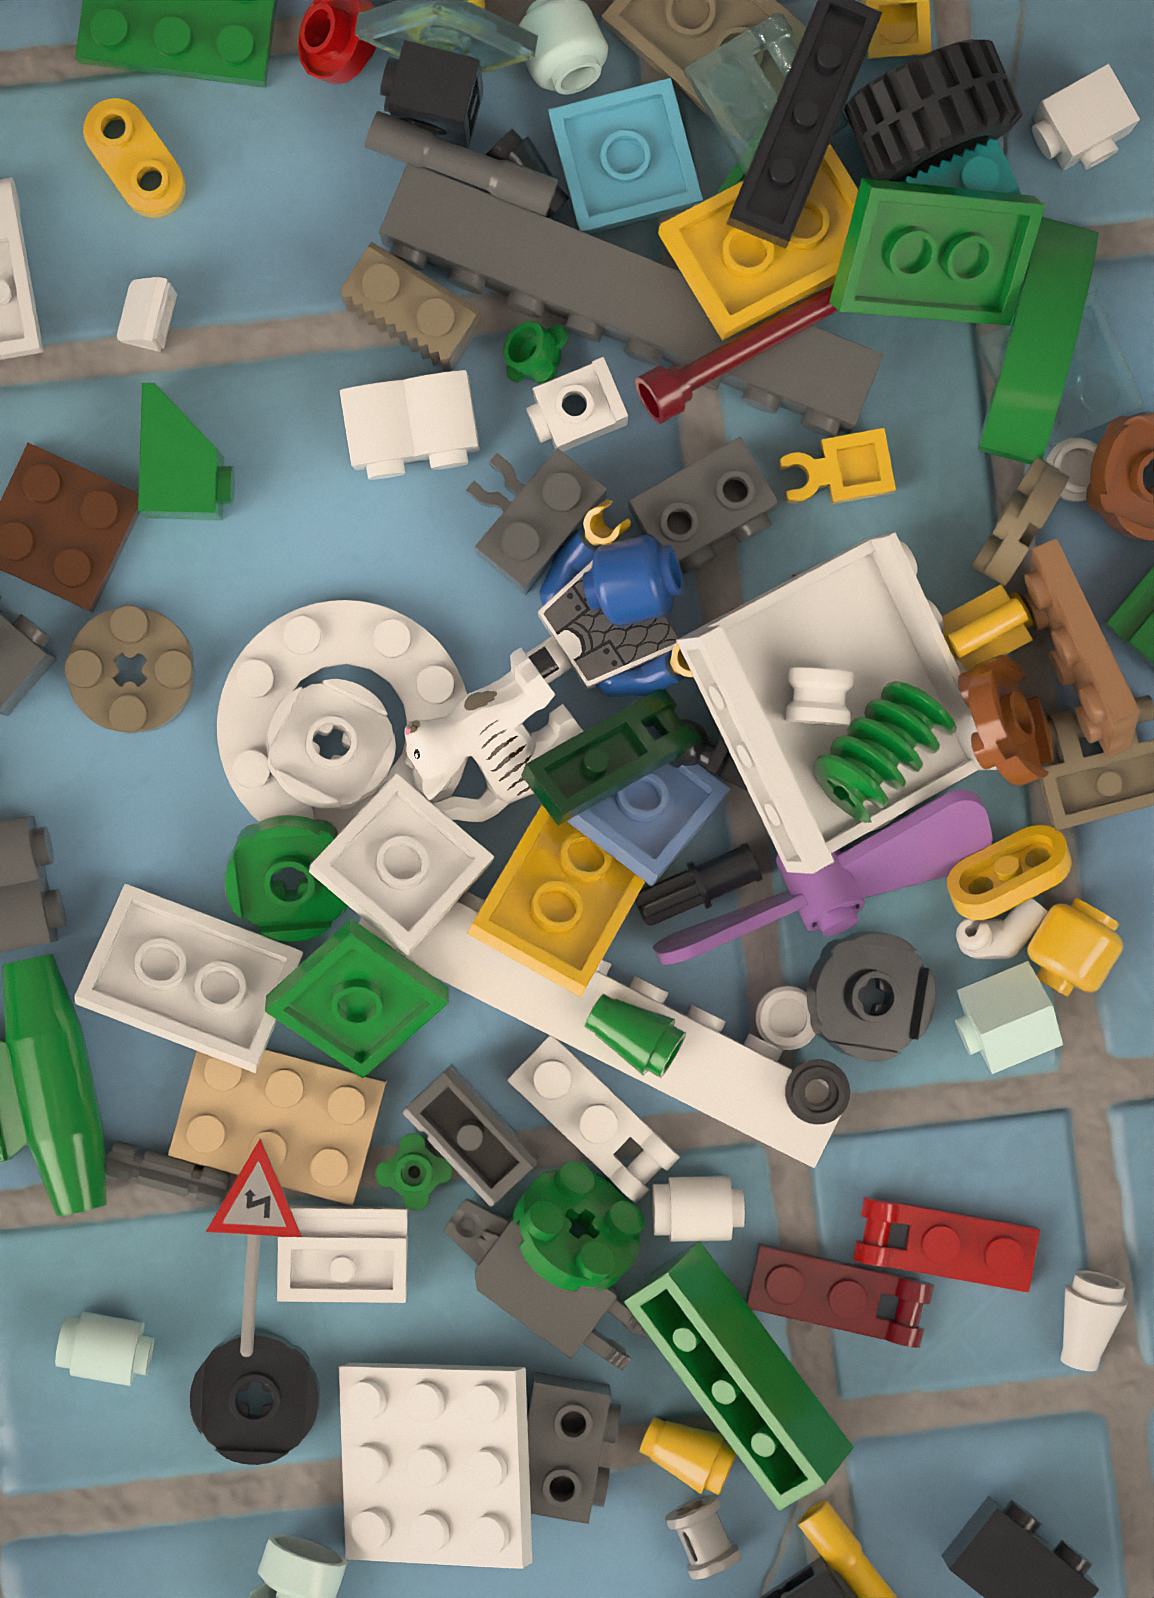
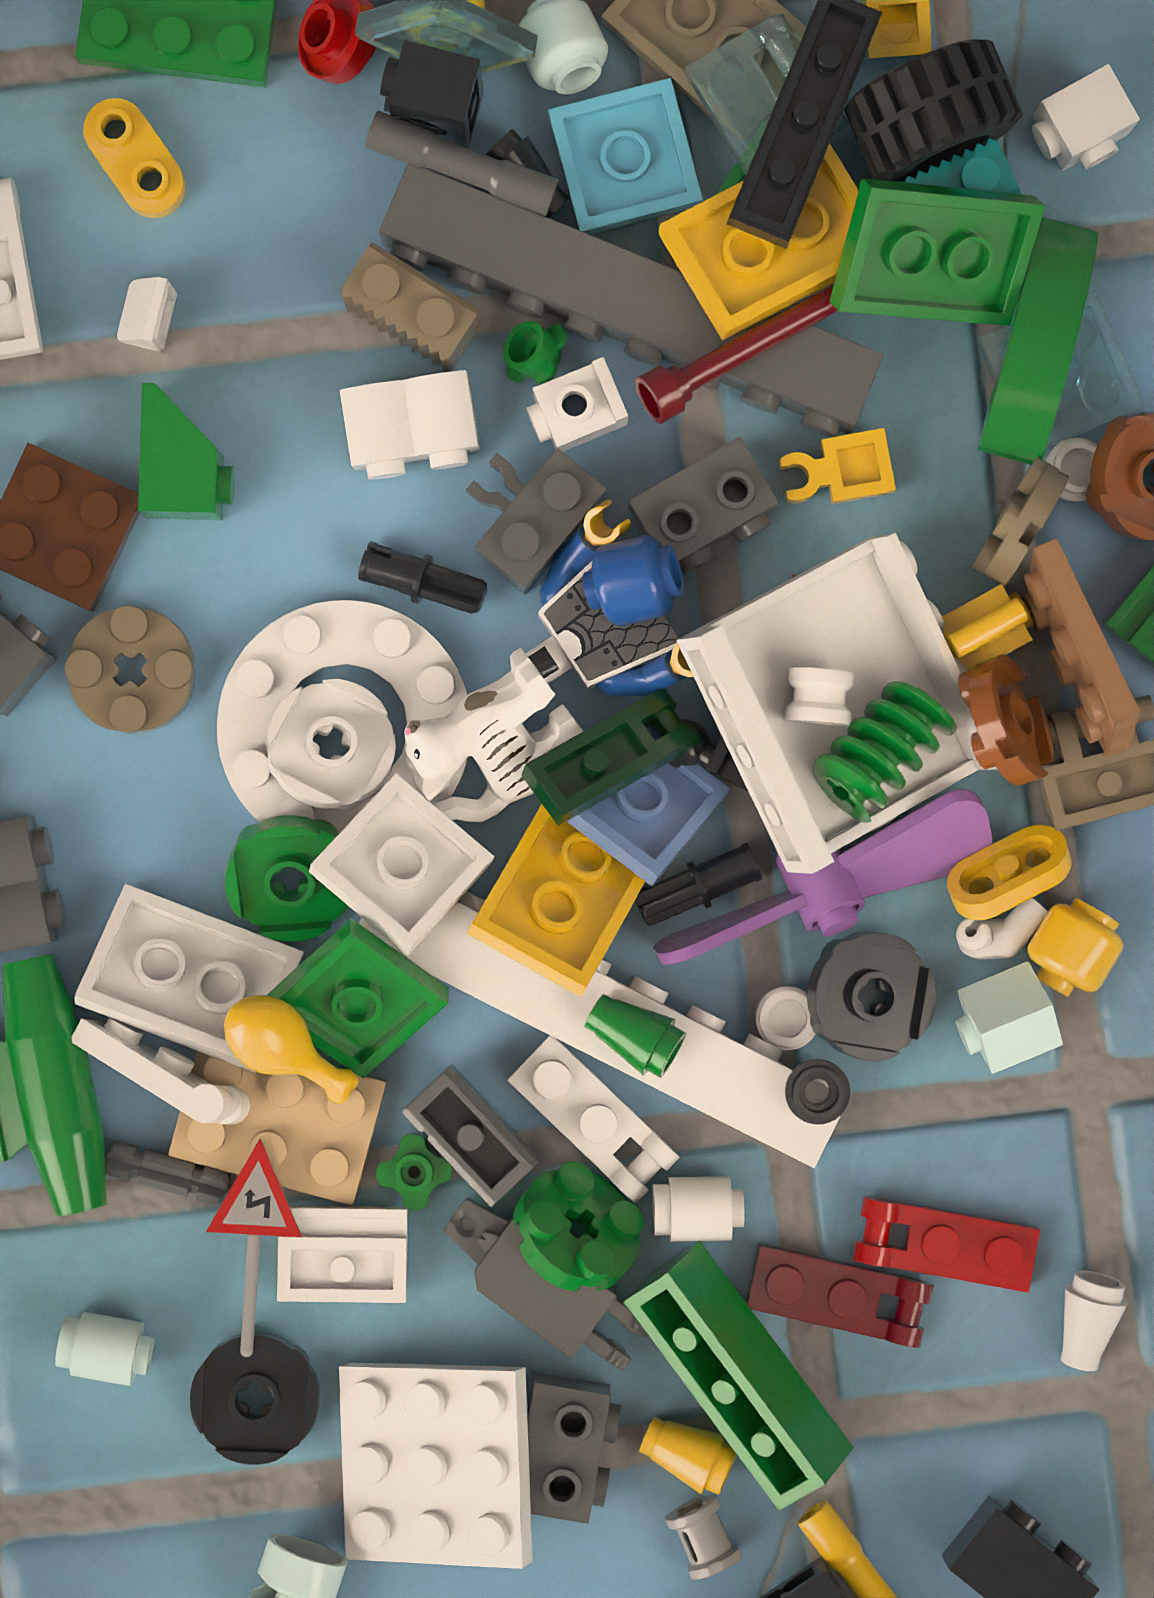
none -> white plate [71,1017,250,1125]
none -> yellow piece [224,995,358,1104]
none -> black axle [358,541,487,614]

